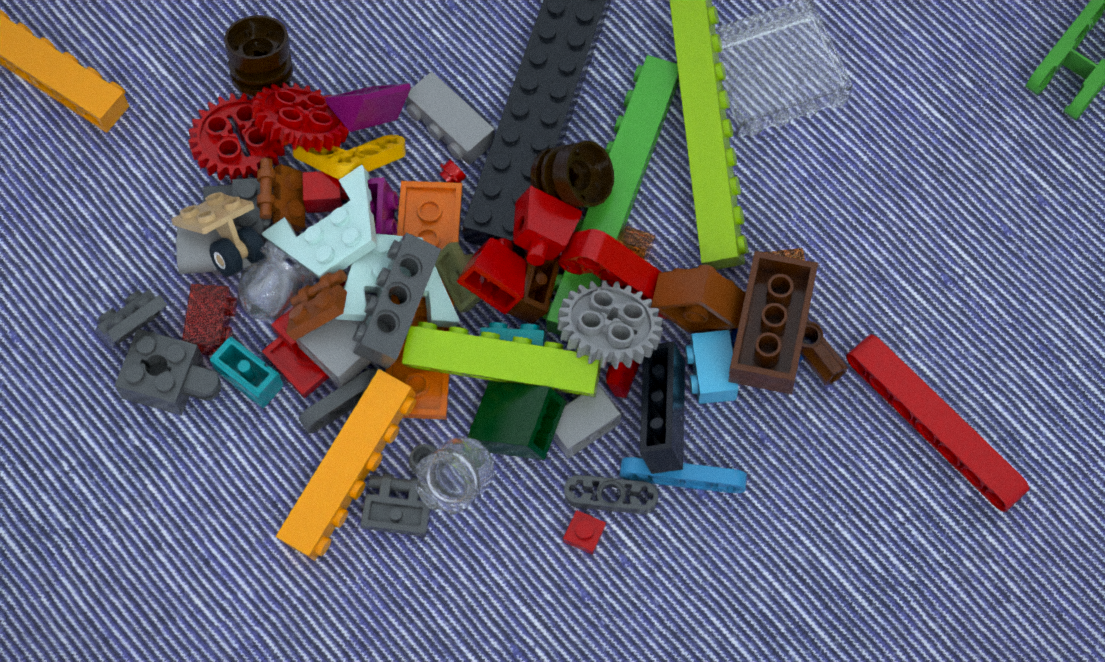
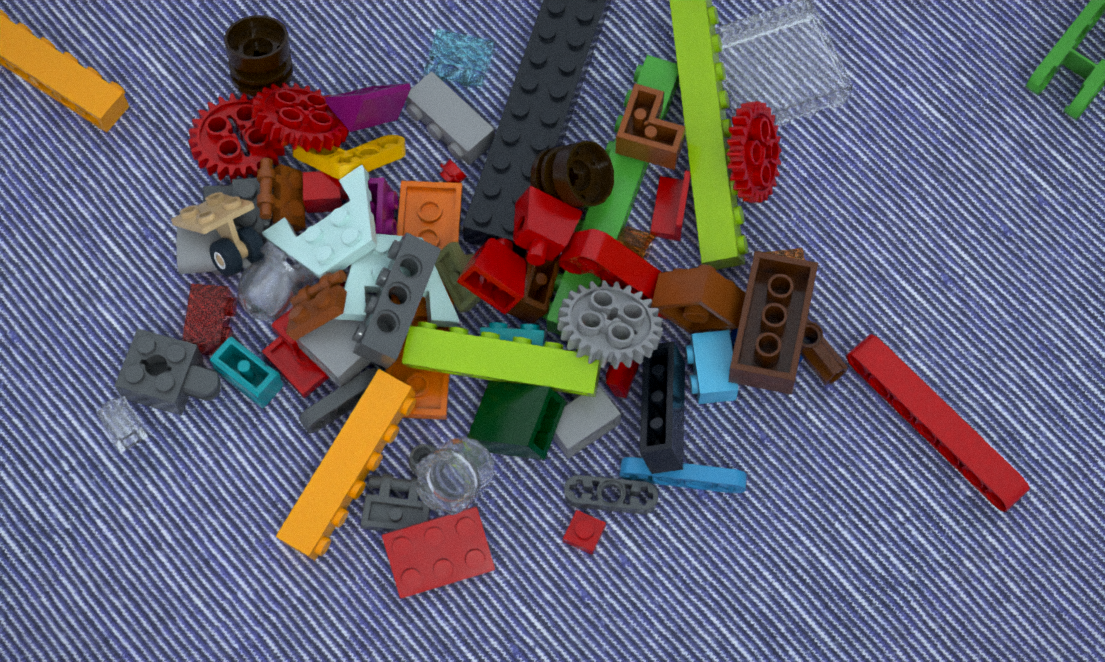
dark grey plate [95,289,167,350] -> none
none -> clear brick [96,396,148,453]
none -> red plate [381,506,495,599]
none -> clear light blue plate [424,29,495,87]
none -> dark orange brick [615,83,685,170]
none -> red panel [650,170,691,241]
none -> red gear [726,101,782,203]

